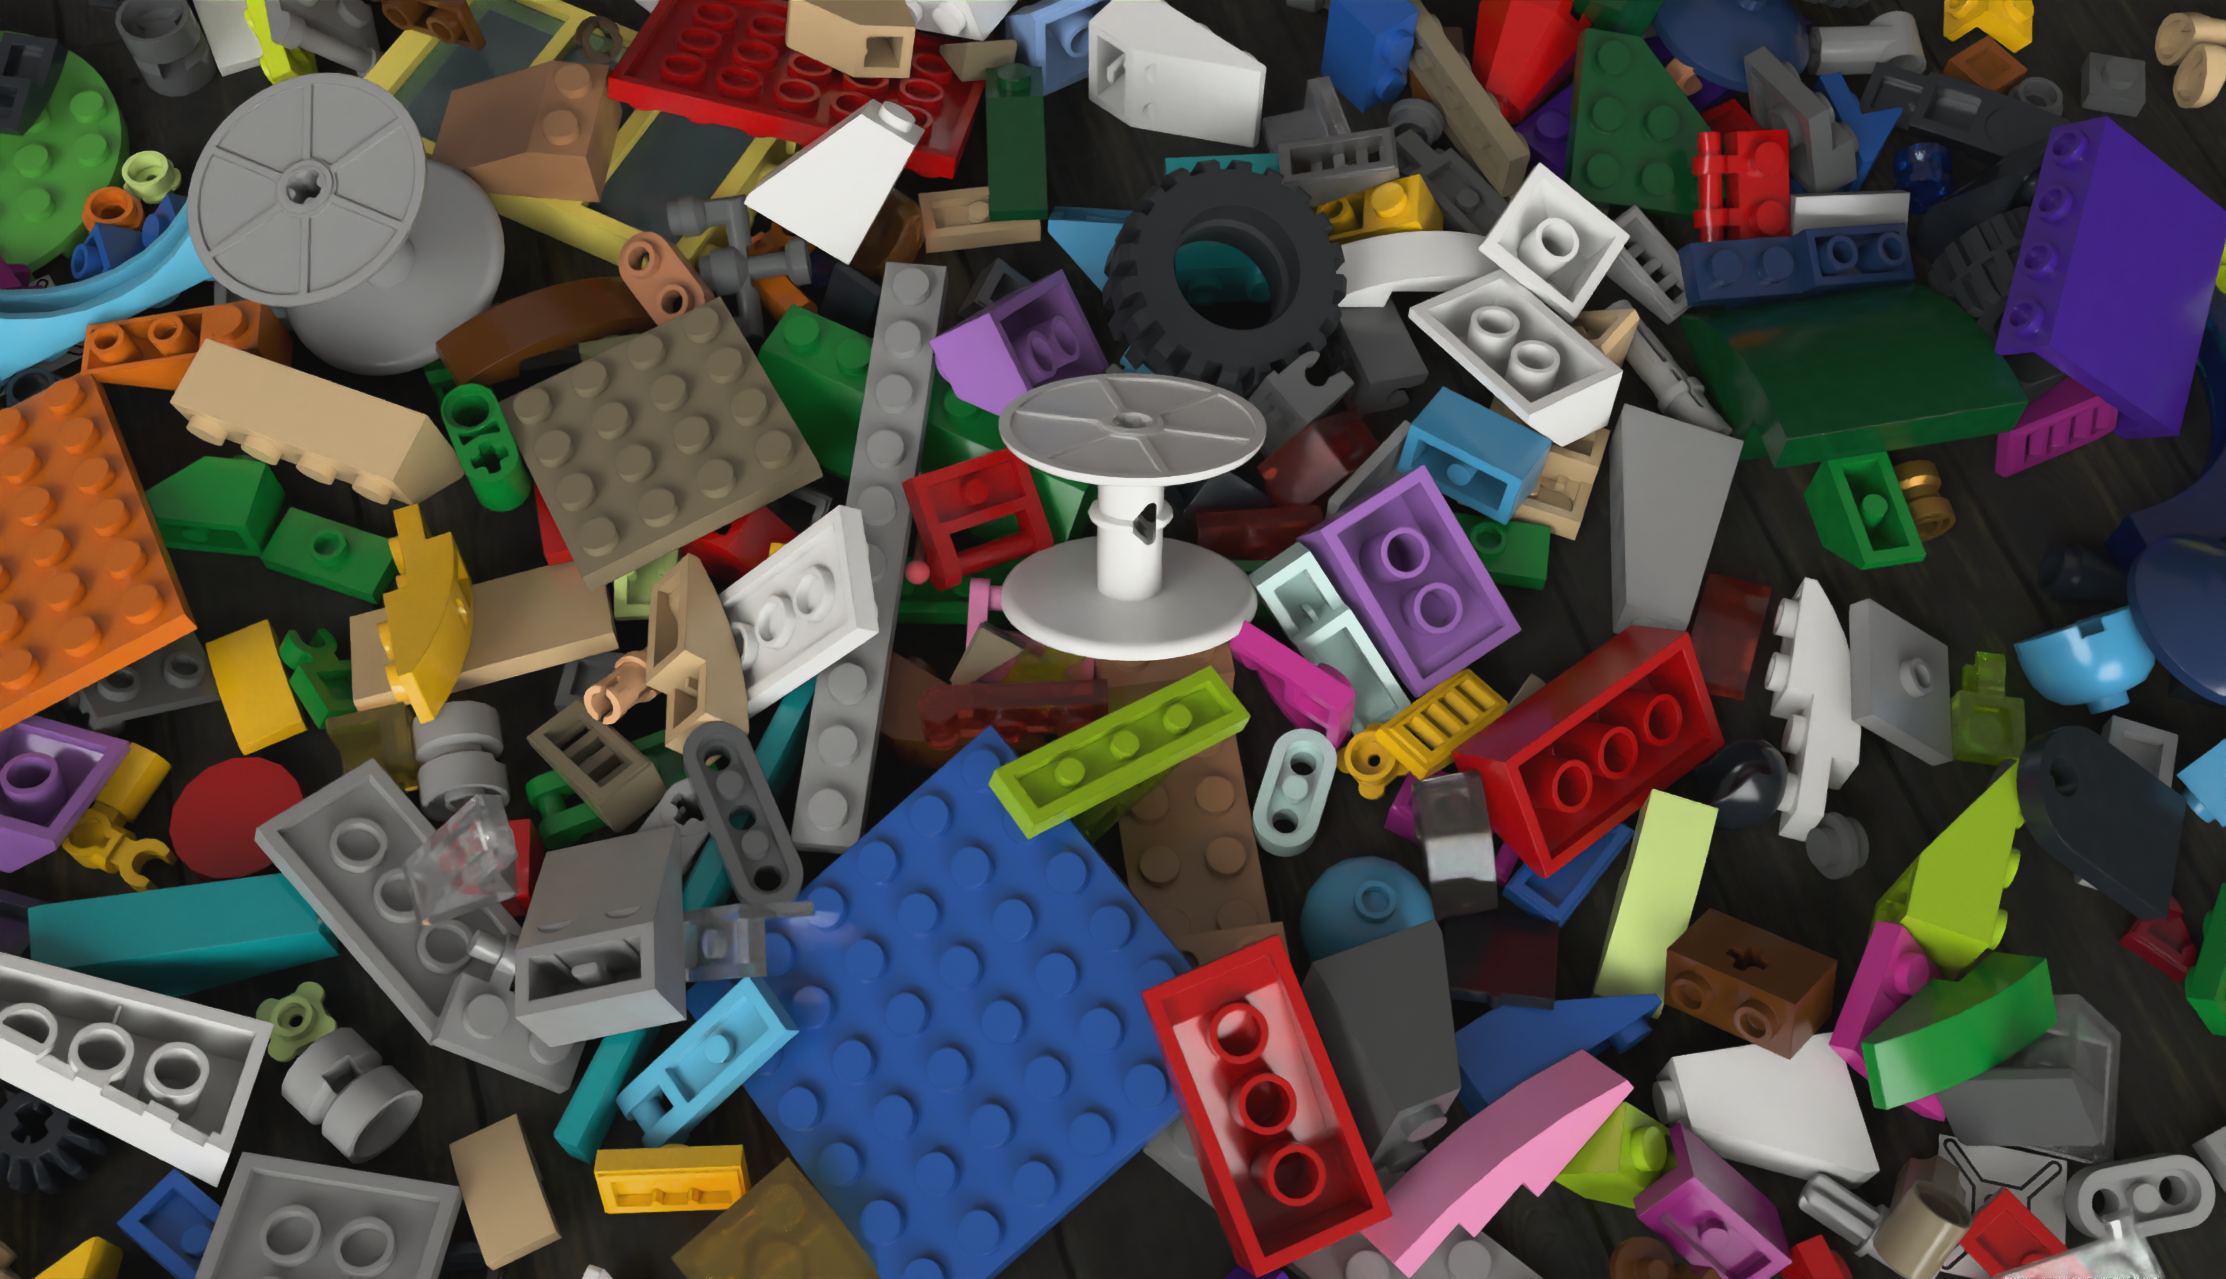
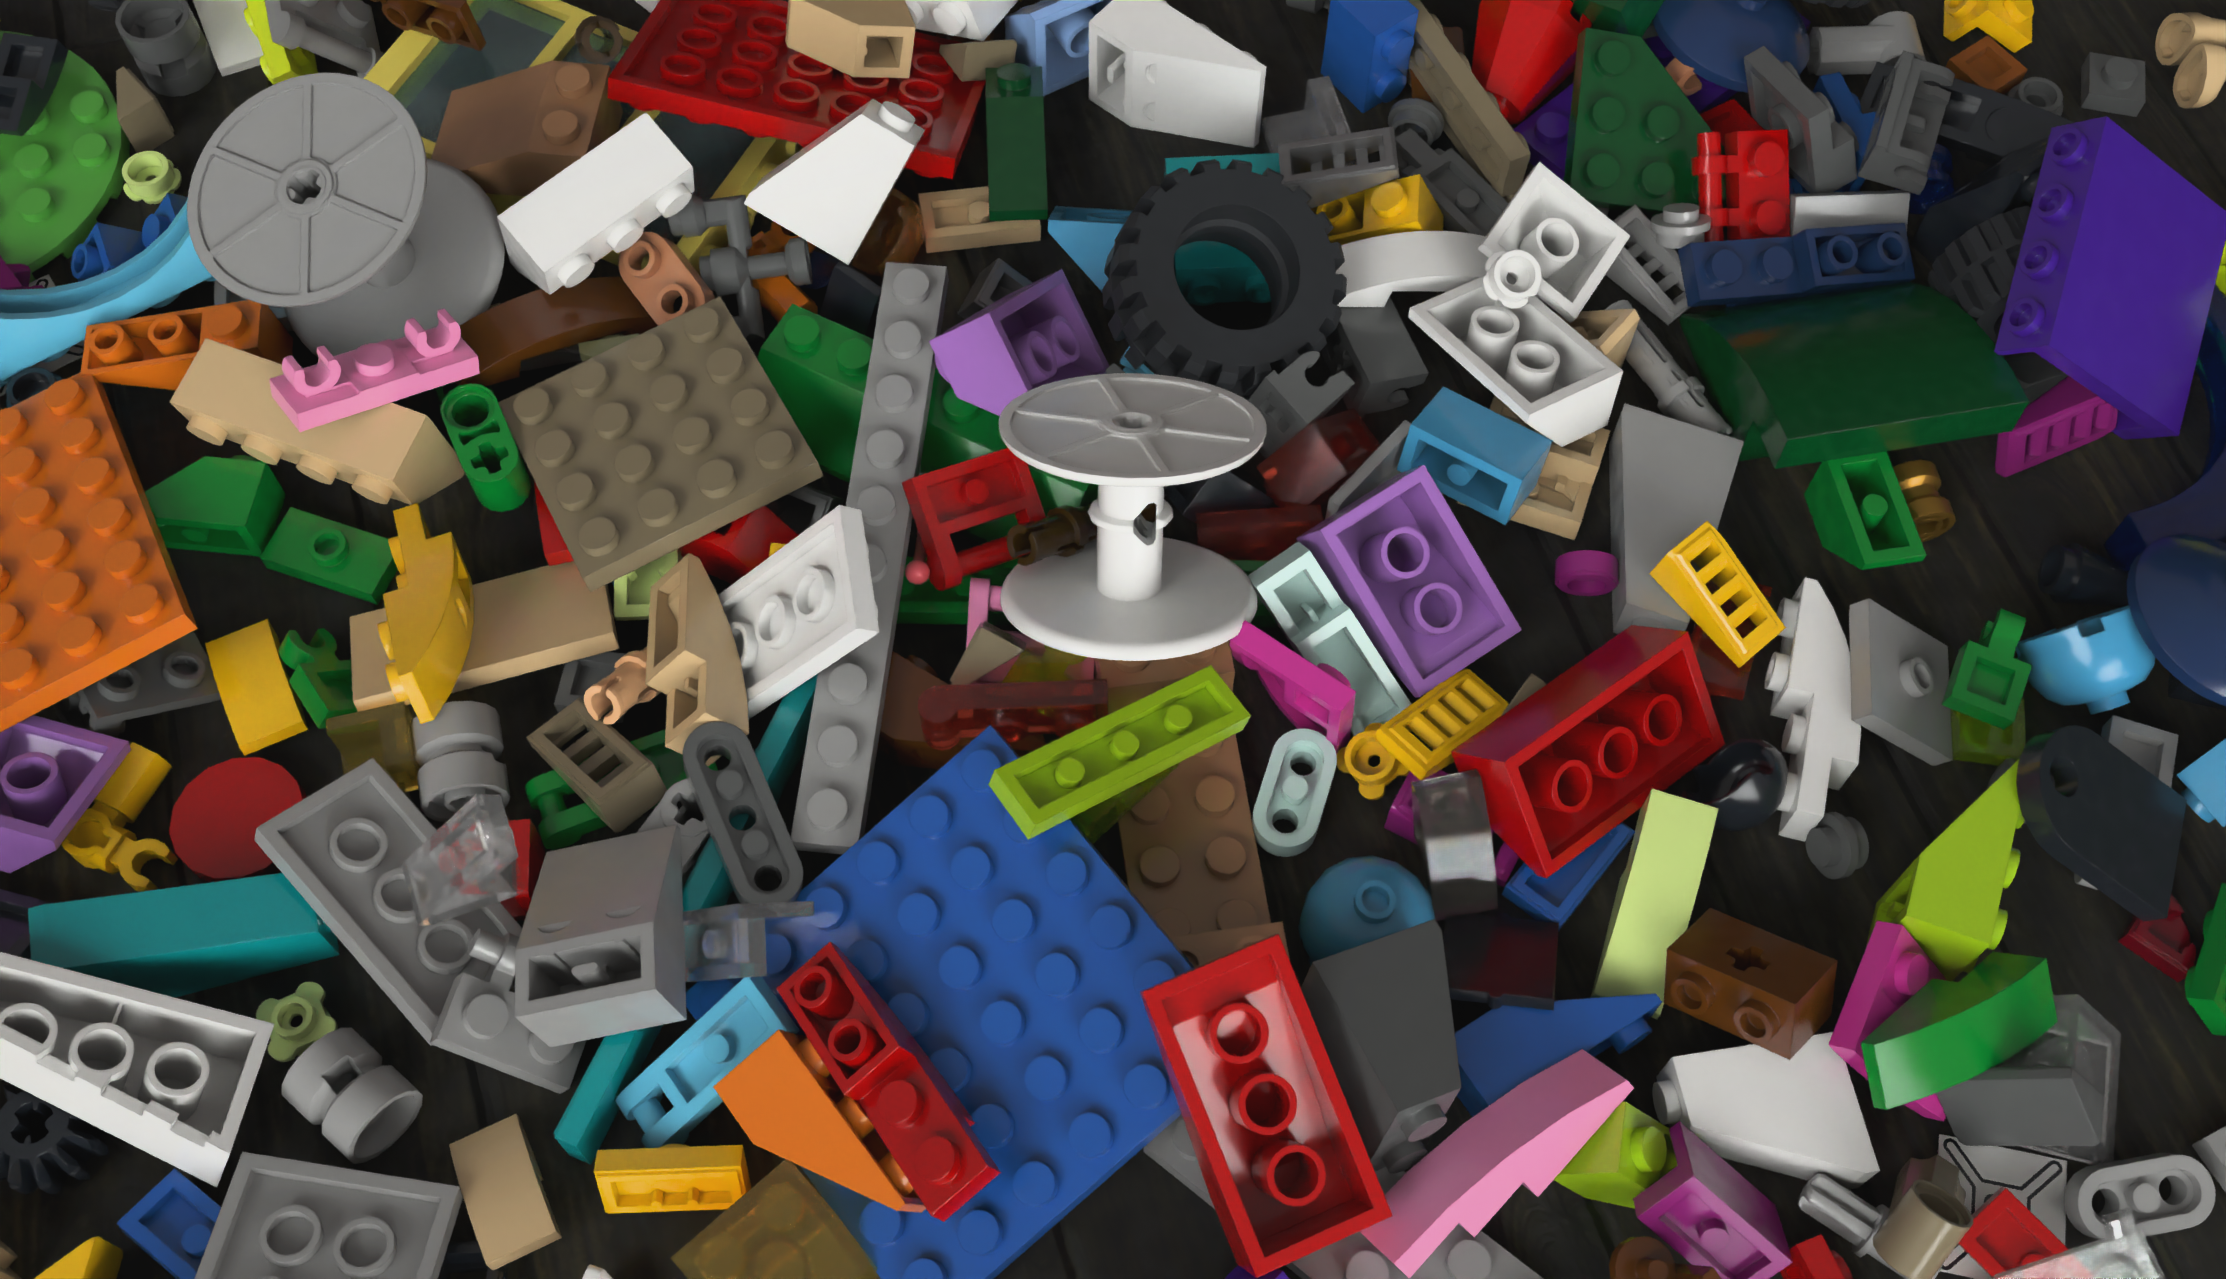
orange plate [82,187,145,234] -> none
green plate [1453,512,1551,590] -> none
none -> dark tan slope [116,66,175,153]
none -> bright pink plate [269,309,480,432]
none -> white slope [497,112,695,295]
none -> orange slope [713,1029,926,1213]
none -> red slope [776,942,1001,1222]
none -> dark brown pin [1007,502,1156,566]
none -> white plate [1482,249,1542,309]
none -> magenta tile [1555,550,1619,596]
none -> yellow slope [1649,521,1786,668]
none -> light grey plate [1651,203,1711,249]
none -> dark grey hinge [1858,50,1955,195]
none -> green plate [1941,608,2032,730]

